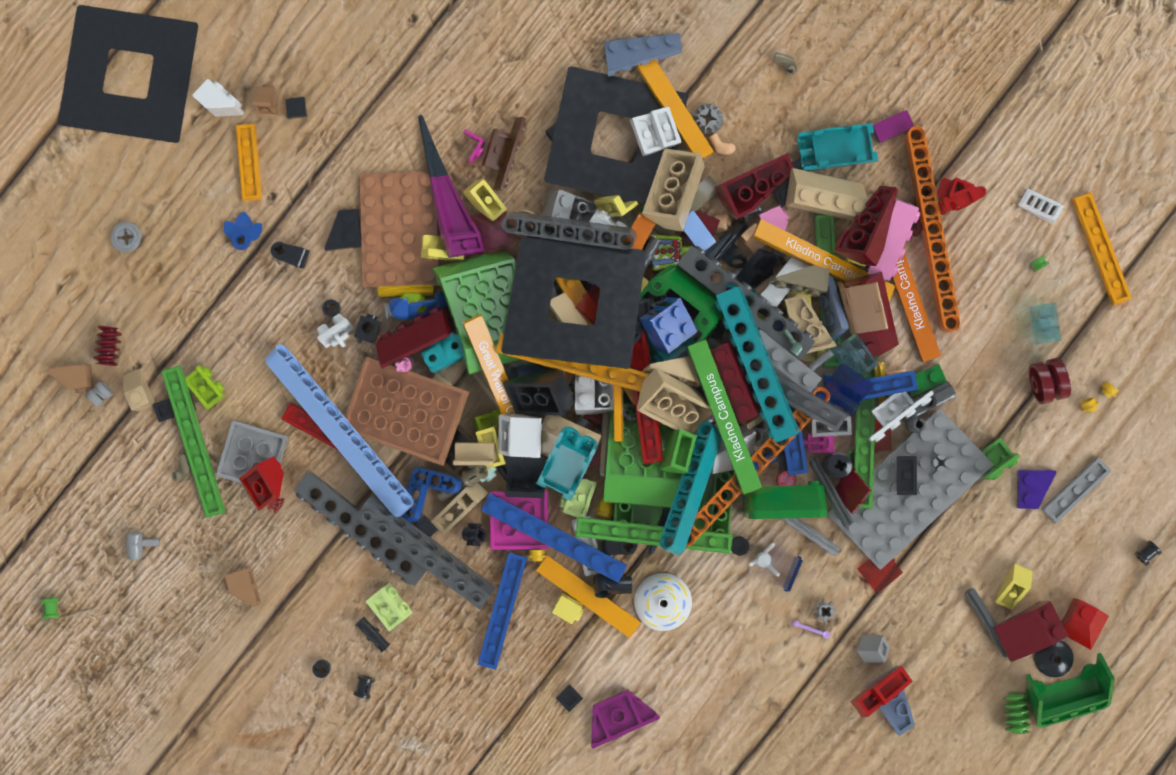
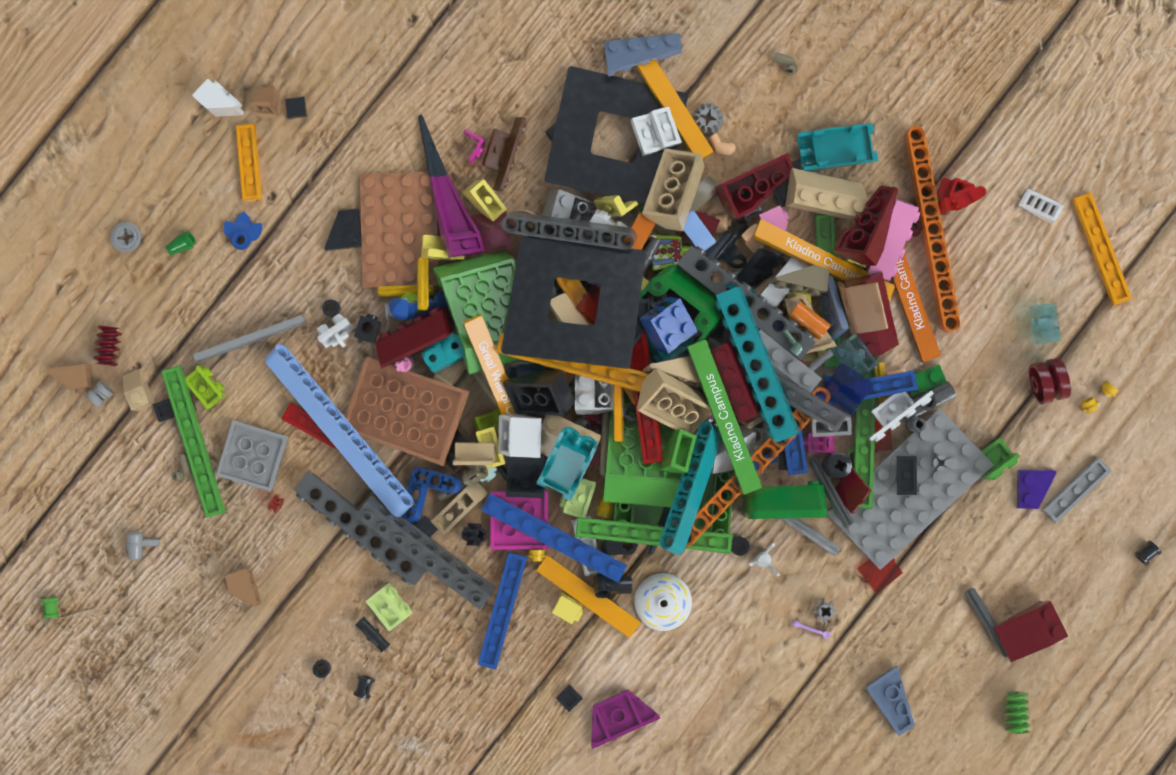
black piece [58,5,198,143] -> none
red slope [239,456,284,511] -> none
black piece [271,242,310,269] -> none
tile [776,470,796,486] -> none
clear blue piece [783,556,803,592] -> none
red slope [850,666,913,717] -> none
light grey panel [857,635,890,663] -> none
magenta tile [873,110,914,143] -> none
light yellow slope [995,564,1033,610] -> none
green windscreen [1025,653,1115,728] -> none
bright green bush [1029,255,1049,272] -> none
black dish [1035,640,1074,678] -> none
red slope [1061,598,1109,650] -> none
none -> green cone [166,231,196,255]
none -> light grey tile [193,315,307,362]
none -> yellow axle [417,257,429,311]
none -> orange pin [788,301,831,340]

